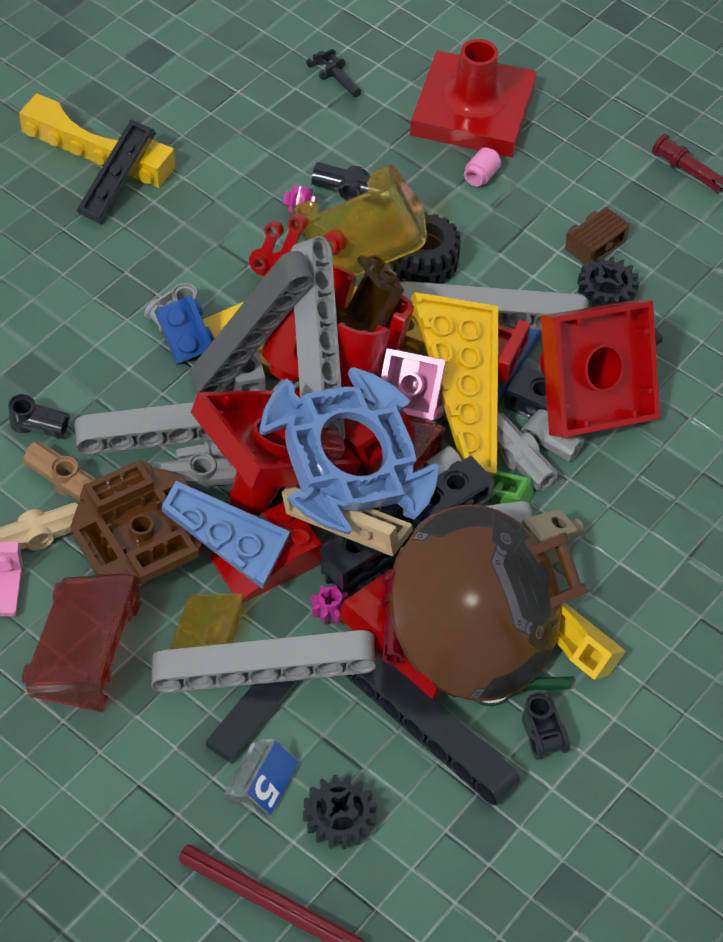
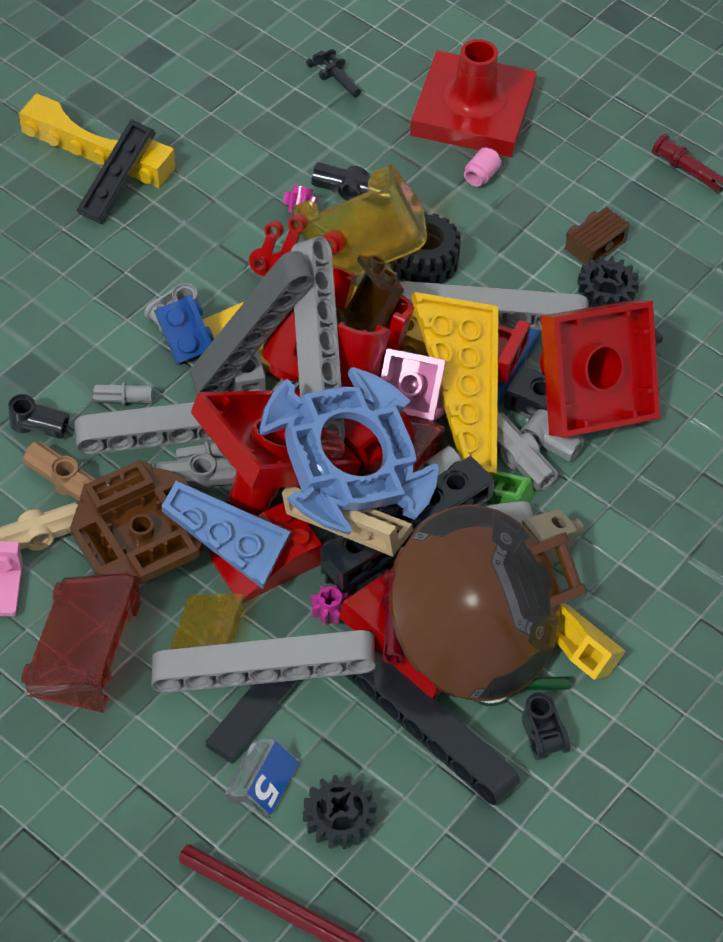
none -> light grey axle [93,382,153,406]

